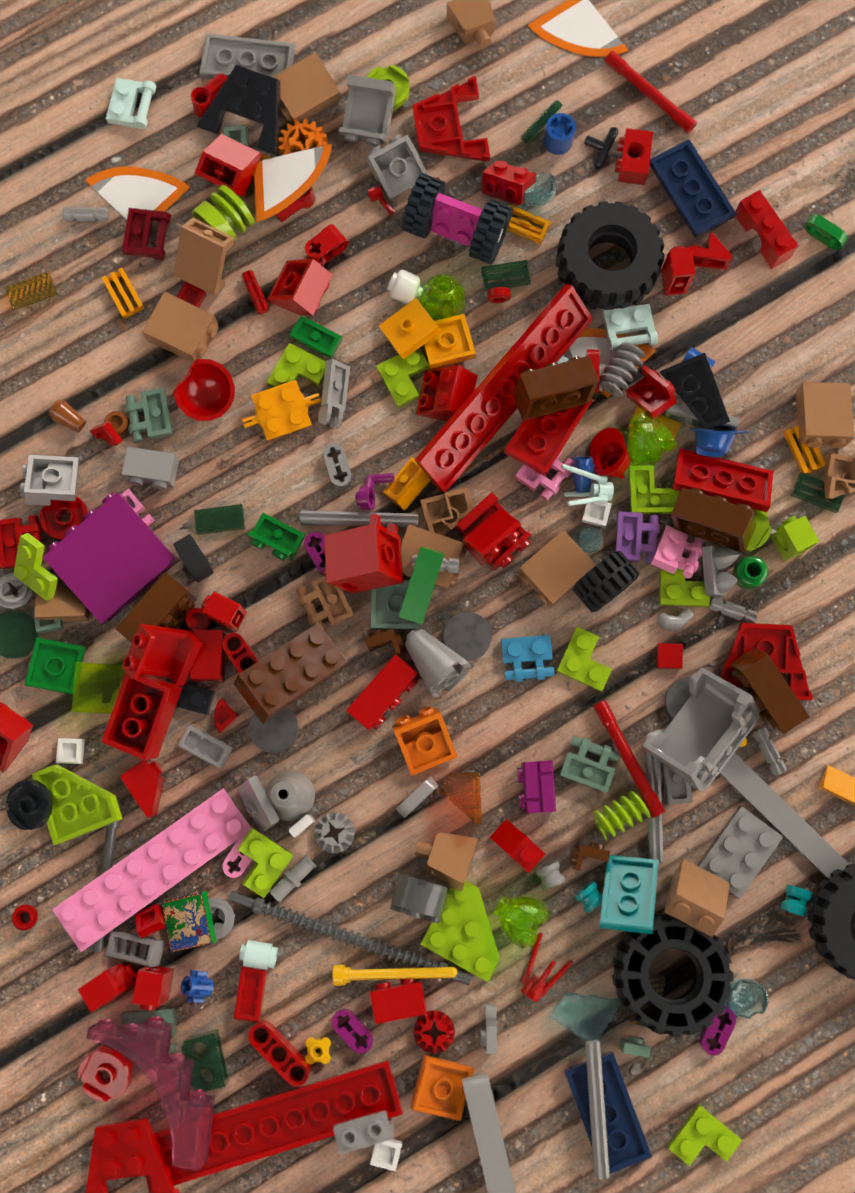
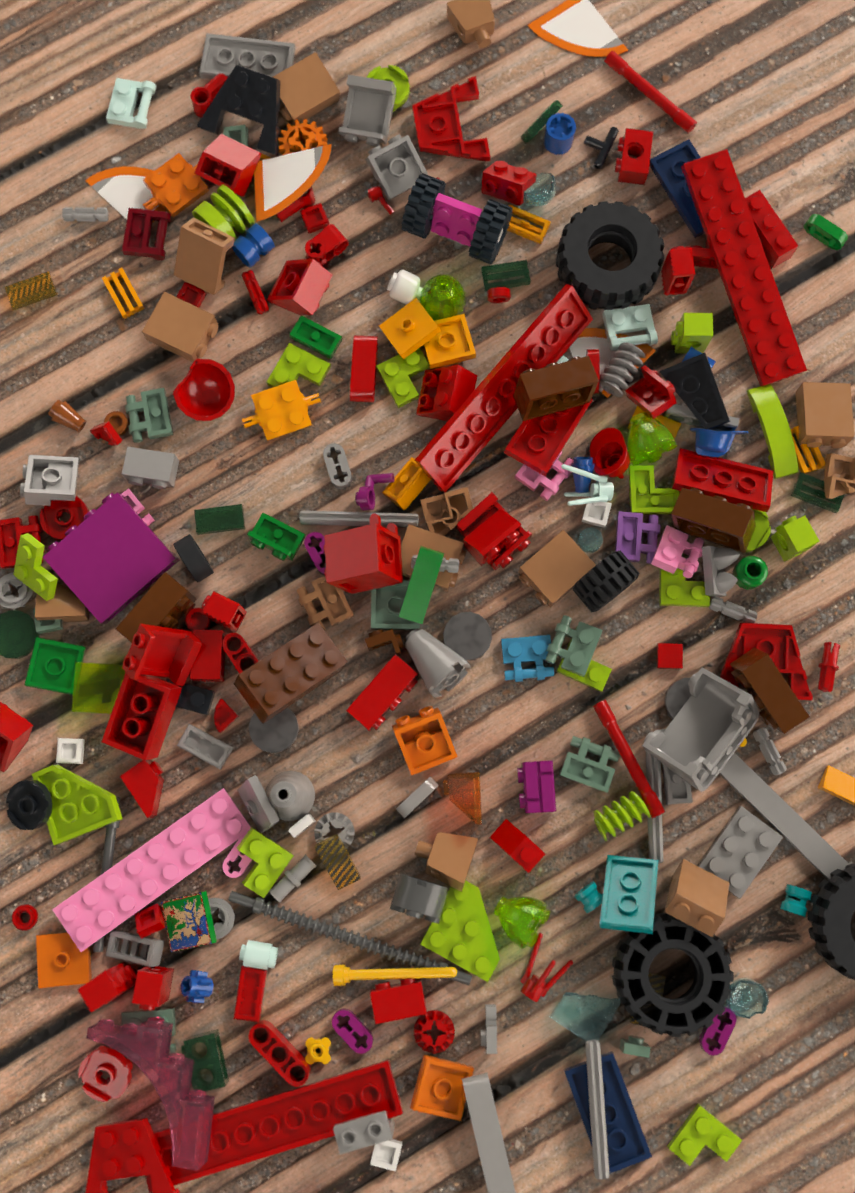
light grey hinge [318,359,350,430] -> none
light grey wheel [535,861,566,890] -> none
reddish brown bracket [570,842,610,871] -> none
light grey arm [657,608,694,631] -> none
none -> orange plate [36,932,92,988]
none -> orange plate [142,153,209,218]
none -> blue wheel [231,223,275,268]
none -> red tile [300,203,330,234]
none -> tile [315,833,361,890]
none -> red beam [350,335,378,403]
none -> sand green plate [545,615,603,677]
none -> lime brick [671,313,713,353]
none -> red plate [681,149,807,386]
none -> lime slope [747,384,799,479]
none -> red axle [818,642,840,692]

